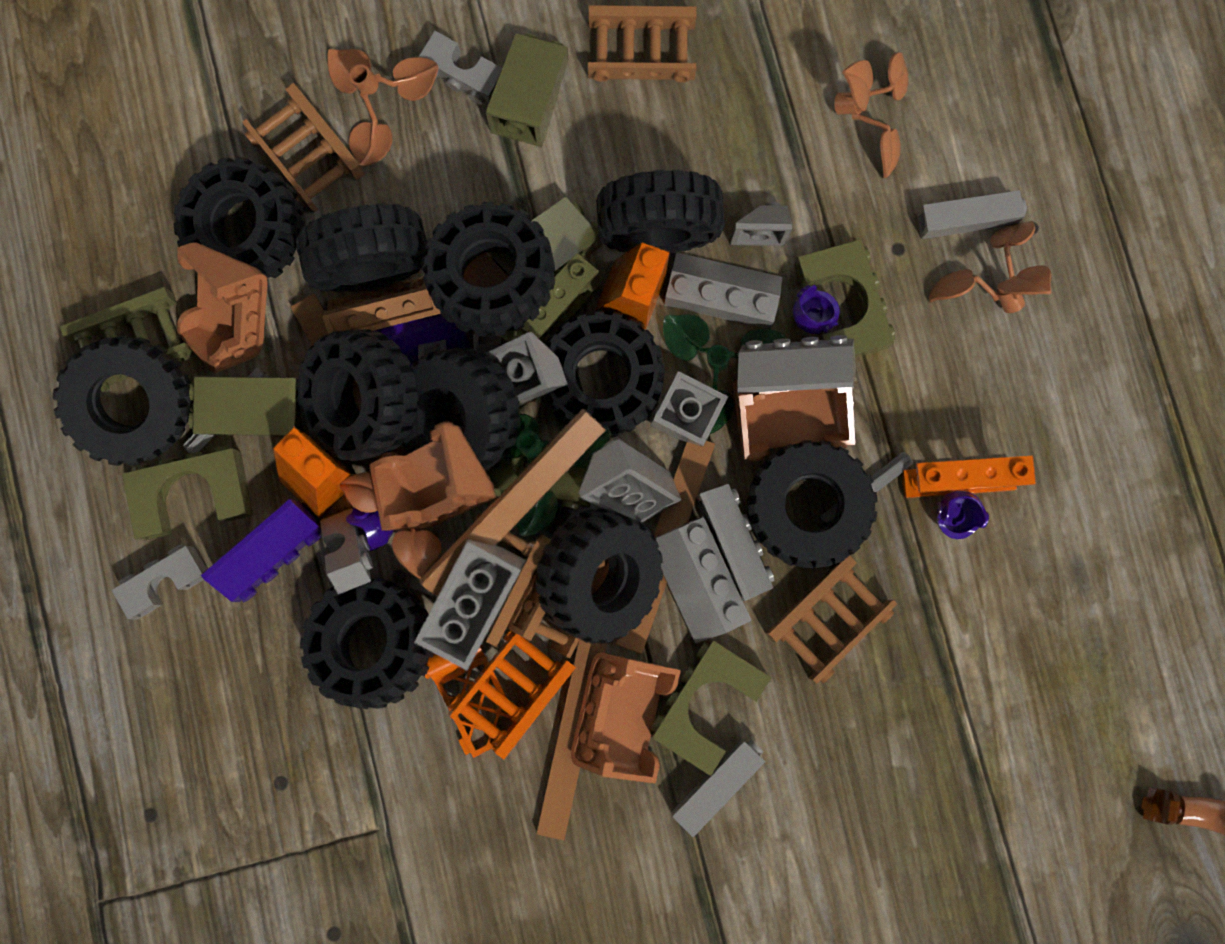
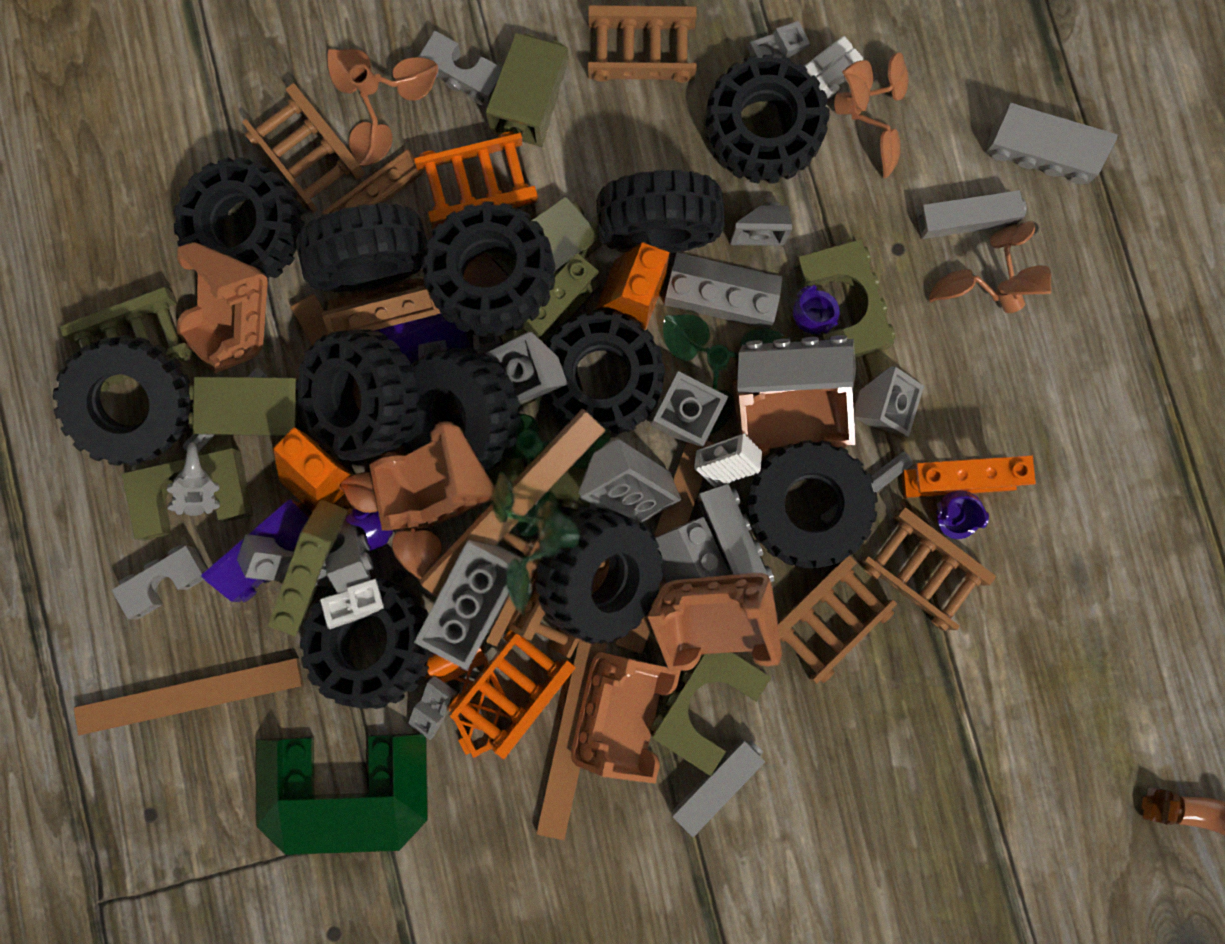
none -> medium nougat tile [74,658,304,736]
none -> light grey animal [167,442,220,516]
none -> light grey arch [237,534,331,587]
none -> dark green slope [256,733,428,855]
none -> olive arch [268,499,348,636]
none -> white slope [320,579,384,629]
none -> medium nougat tile [321,149,425,215]
none -> light grey slope [408,676,457,740]
none -> orange fence [414,131,538,228]
none -> clear green plant [492,472,579,614]
none -> nougat windscreen [648,573,782,671]
none -> white brick [694,433,762,488]
none -> black tyre [704,54,830,184]
none -> light grey slope [747,21,810,59]
none -> white brick [805,36,863,99]
none -> light grey slope [853,366,924,438]
none -> medium nougat fence [860,507,997,631]
none -> light grey slope [985,103,1118,185]

